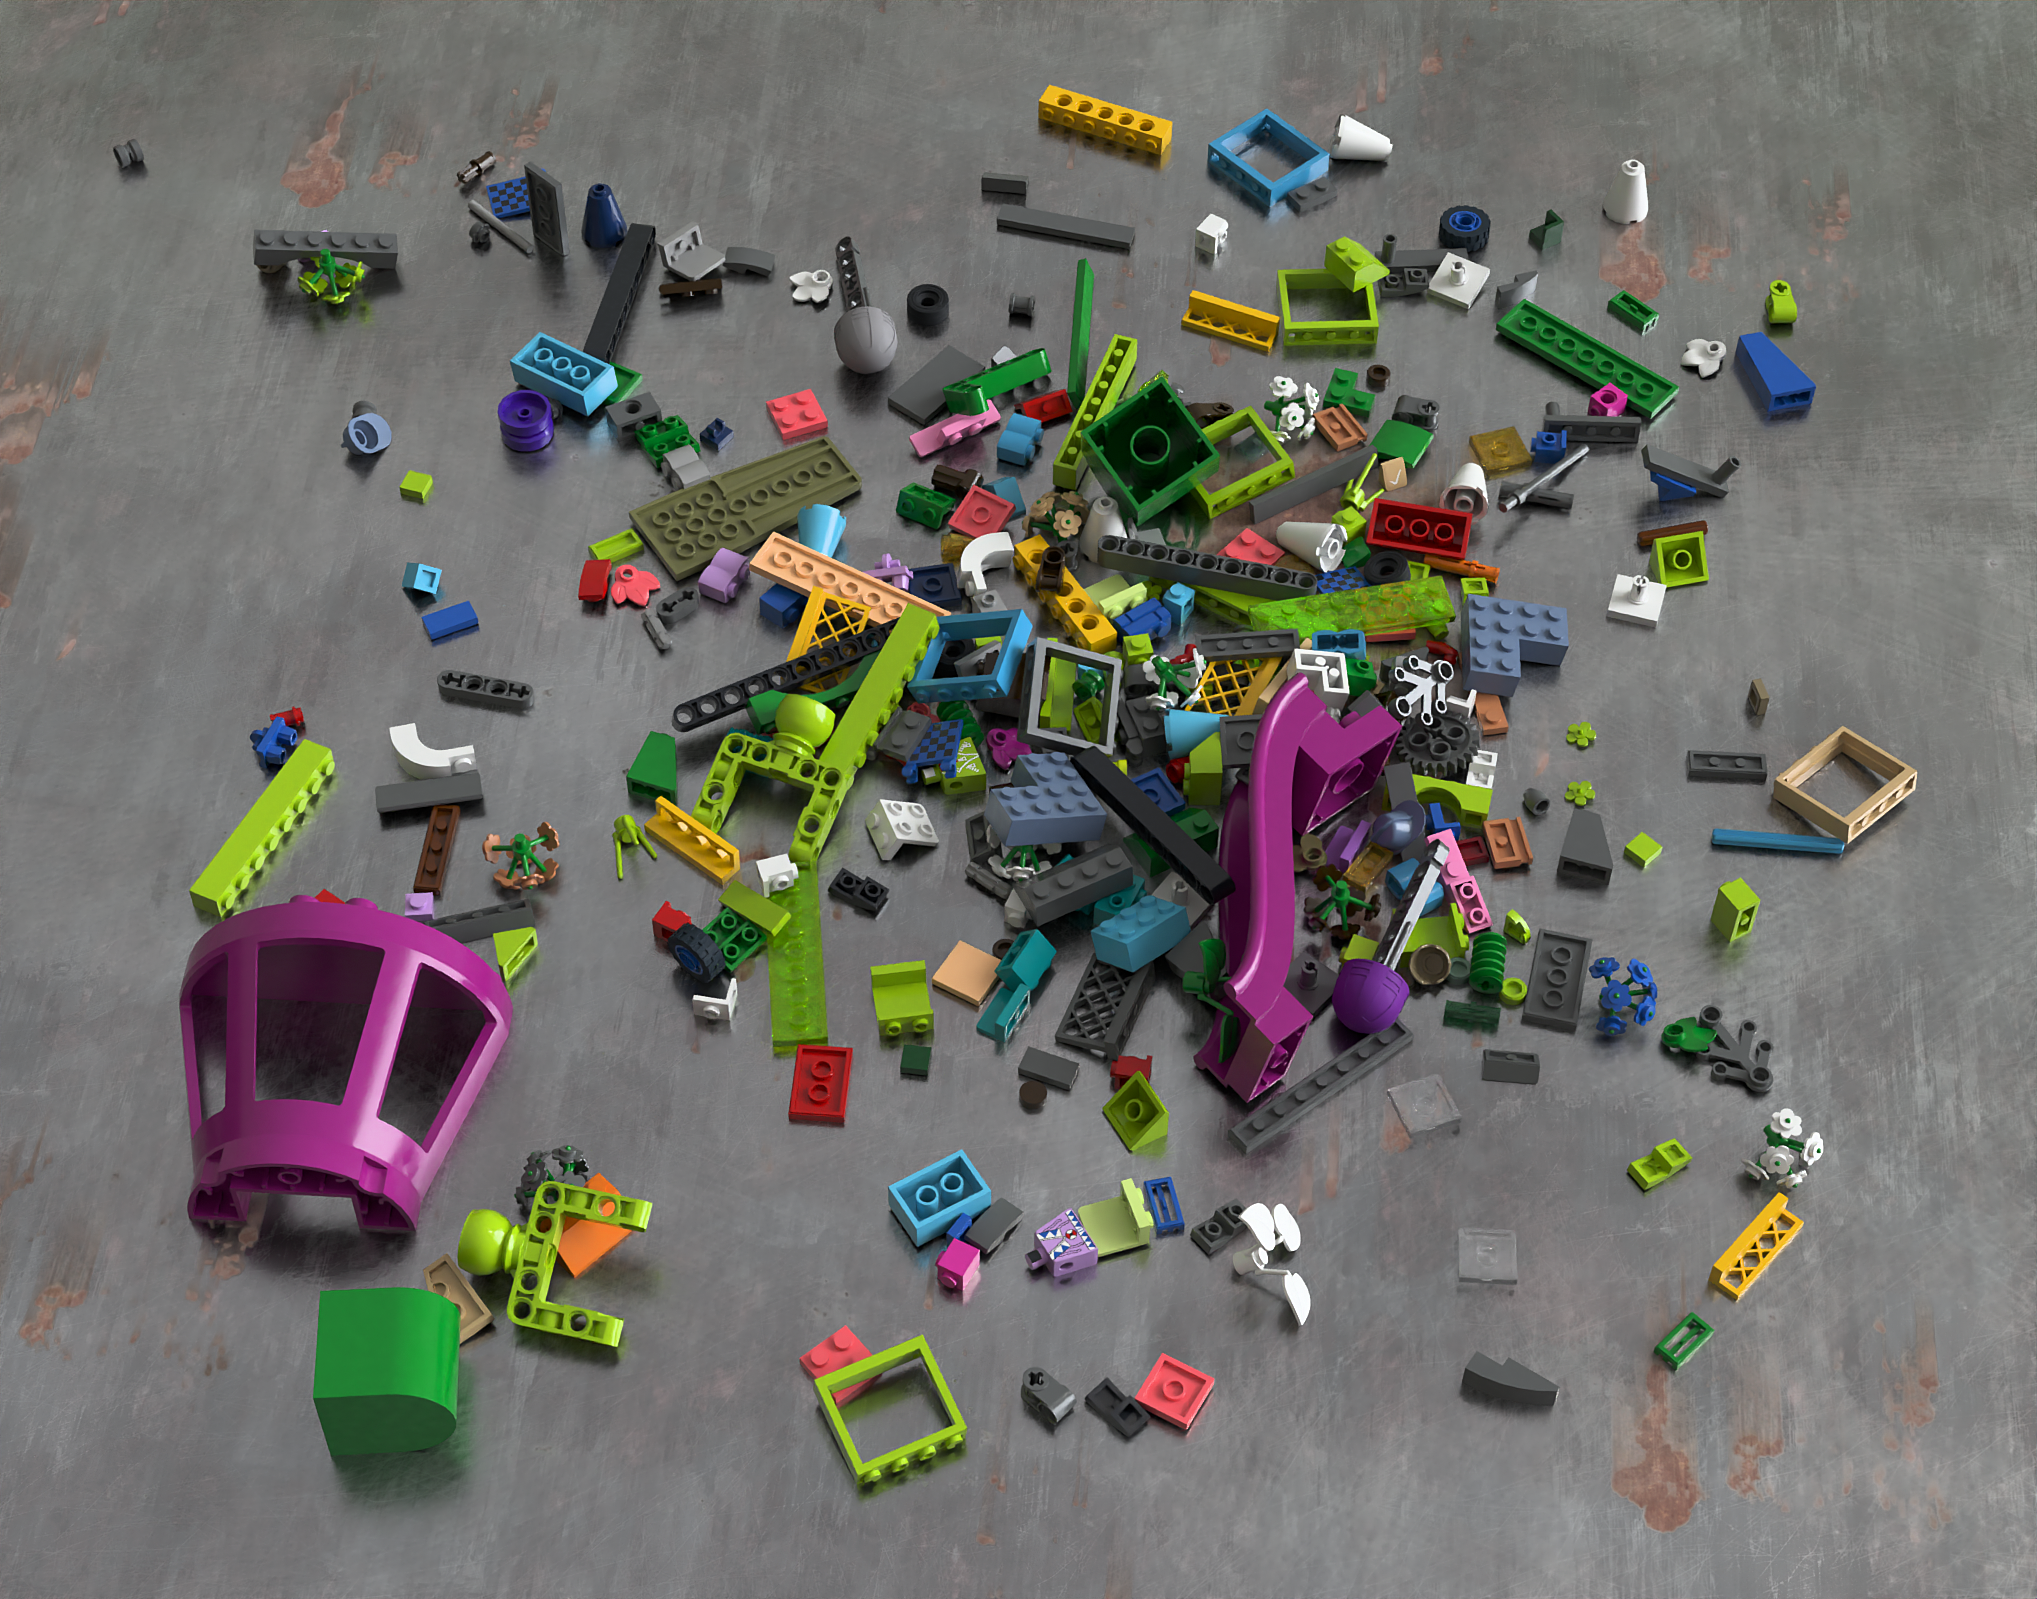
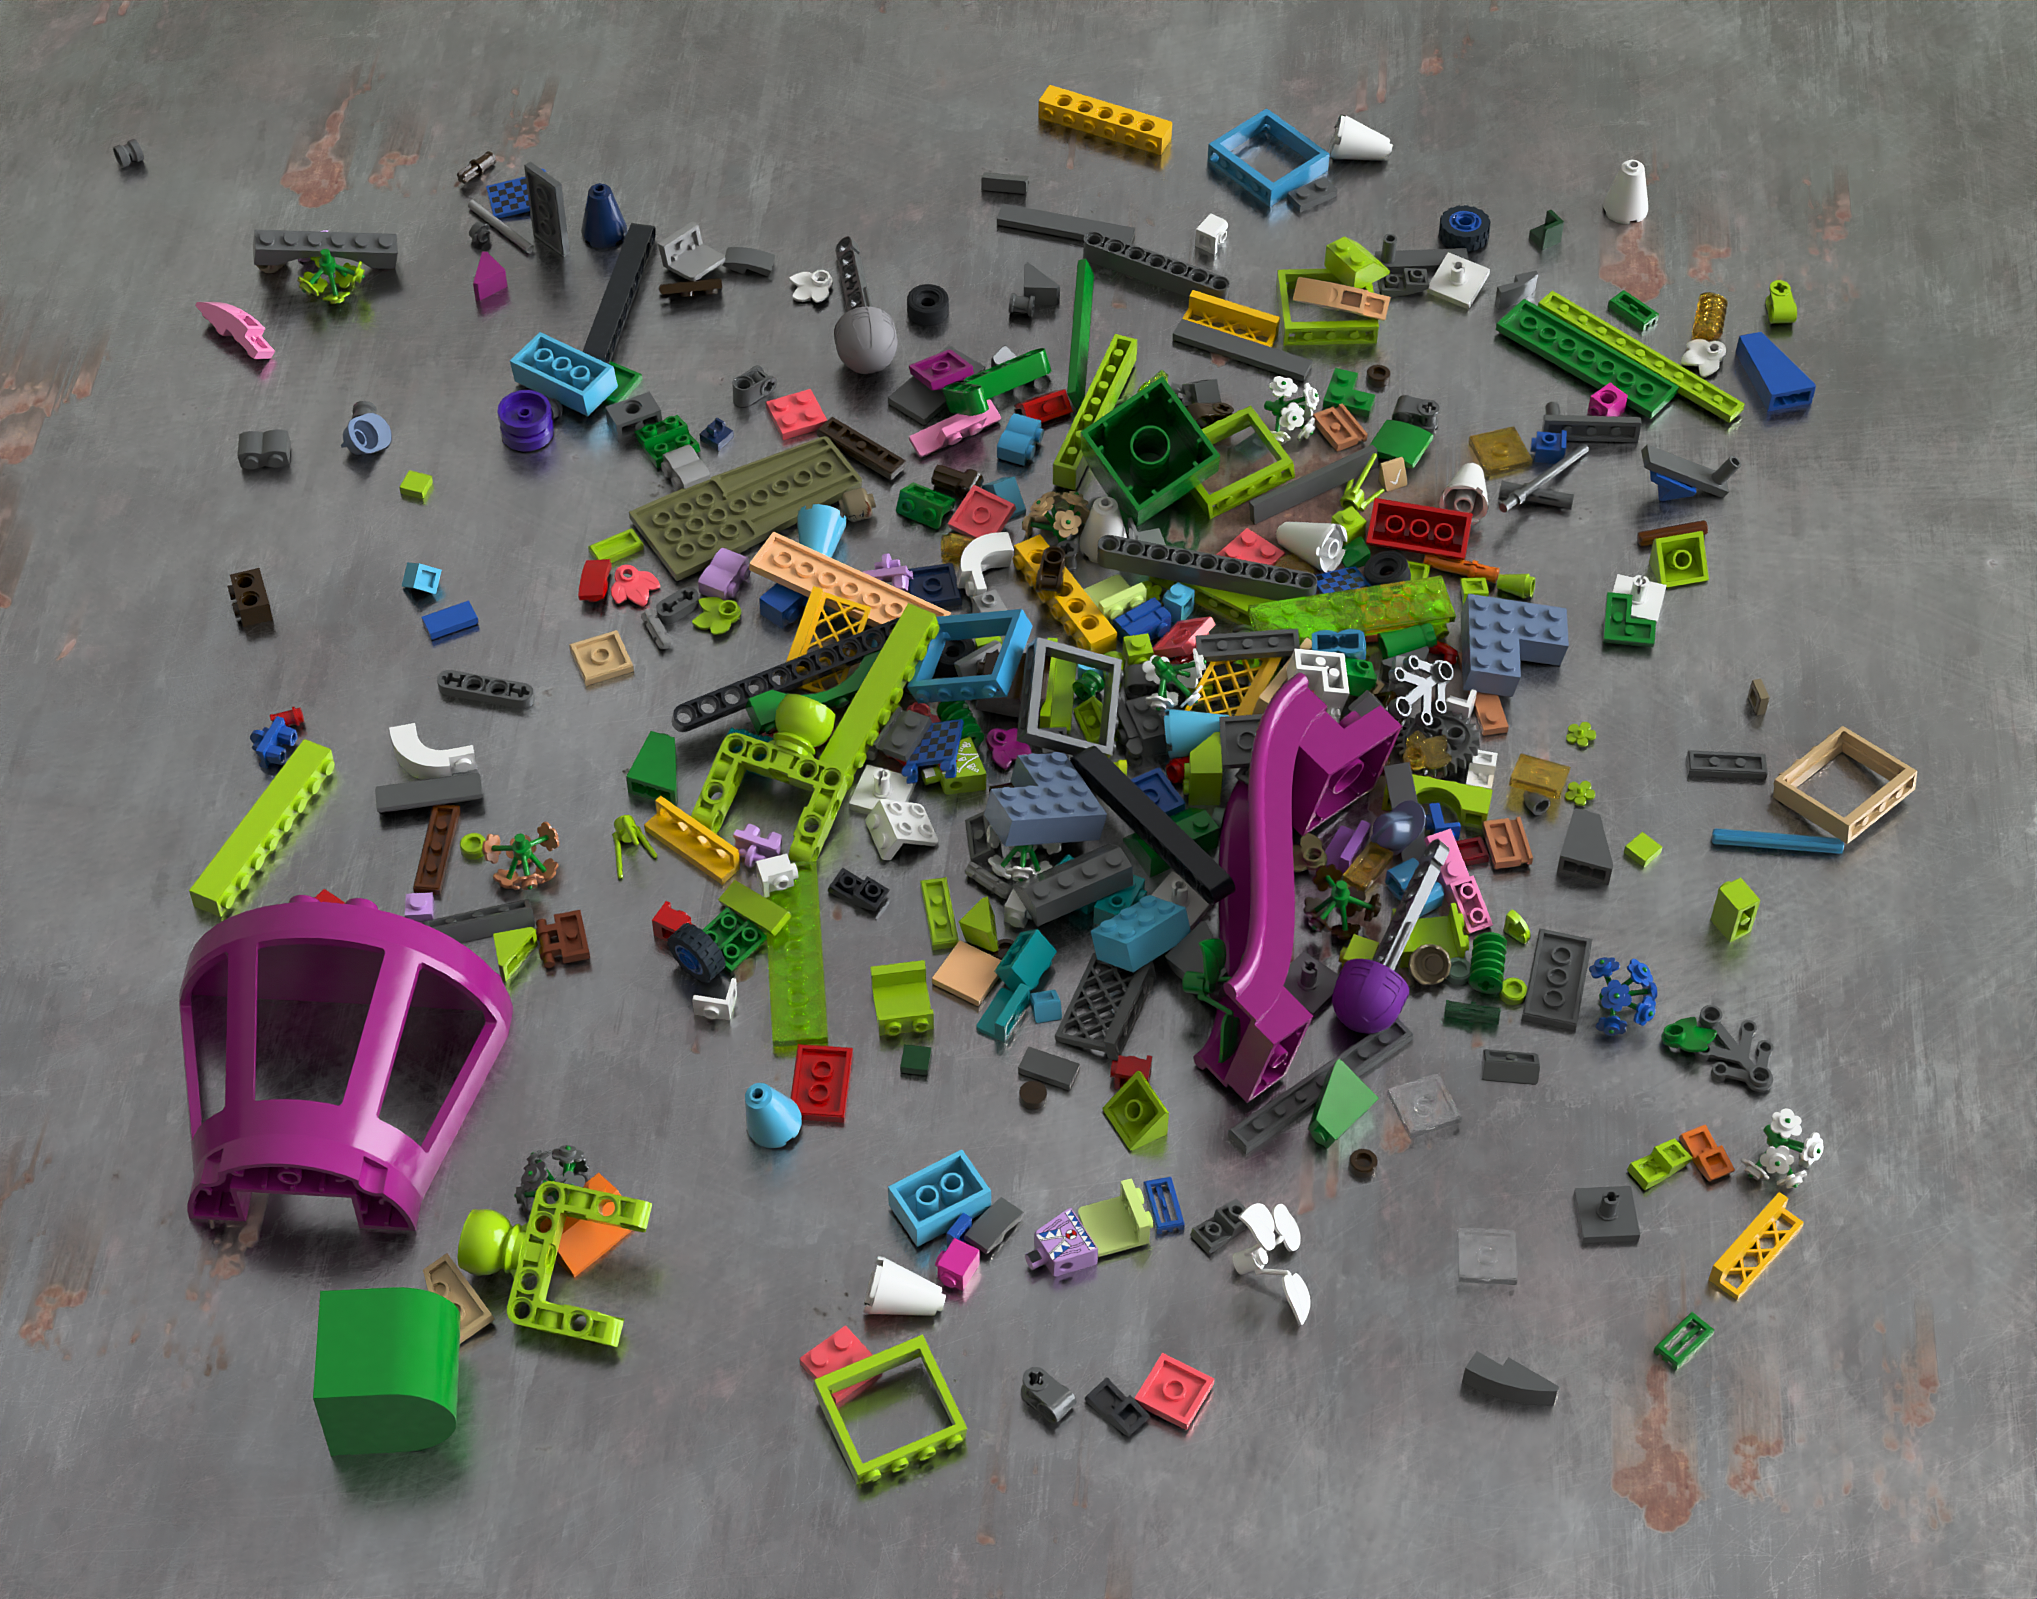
none -> bright pink slope [195,302,275,359]
none -> dark brown brick [227,568,273,627]
none -> dark grey brick [237,429,291,469]
none -> lime tile [460,833,486,860]
none -> magenta slope [473,251,508,301]
none -> copper plate [536,910,590,968]
none -> tan tile [569,630,634,686]
none -> lime plate [692,597,741,635]
none -> dark grey piece [732,365,777,407]
none -> lavender hips [733,823,783,868]
none -> medium azure cone [745,1083,802,1149]
none -> dark brown plate [817,417,906,480]
none -> dark tan head [839,488,876,523]
none -> white tile [849,765,916,815]
none -> white cone [863,1256,946,1316]
none -> magenta plate [909,349,974,391]
none -> lime tile [920,877,959,950]
none -> lime slope [958,896,999,952]
none -> dark grey slope [1024,262,1060,305]
none -> medium azure slope [1030,990,1062,1023]
none -> dark grey beam [1083,231,1230,301]
none -> coral plate [1152,616,1216,659]
none -> dark grey tile [1172,319,1313,382]
none -> dark grey slope [1182,379,1221,404]
none -> sand green tile [1212,807,1225,834]
none -> light nougat slope [1293,277,1391,321]
none -> slope [1308,1058,1379,1149]
none -> dark brown tile [1349,1149,1378,1178]
none -> green plant [1377,623,1437,660]
none -> clear yellow plate [1403,730,1452,770]
none -> lime cone [1497,574,1535,598]
none -> clear yellow tile [1509,753,1571,799]
none -> lime plate [1538,290,1745,423]
none -> dark grey tile [1573,1186,1640,1243]
none -> green plate [1603,592,1656,647]
none -> orange slope [1679,1124,1735,1182]
none -> clear yellow piece [1692,292,1728,342]

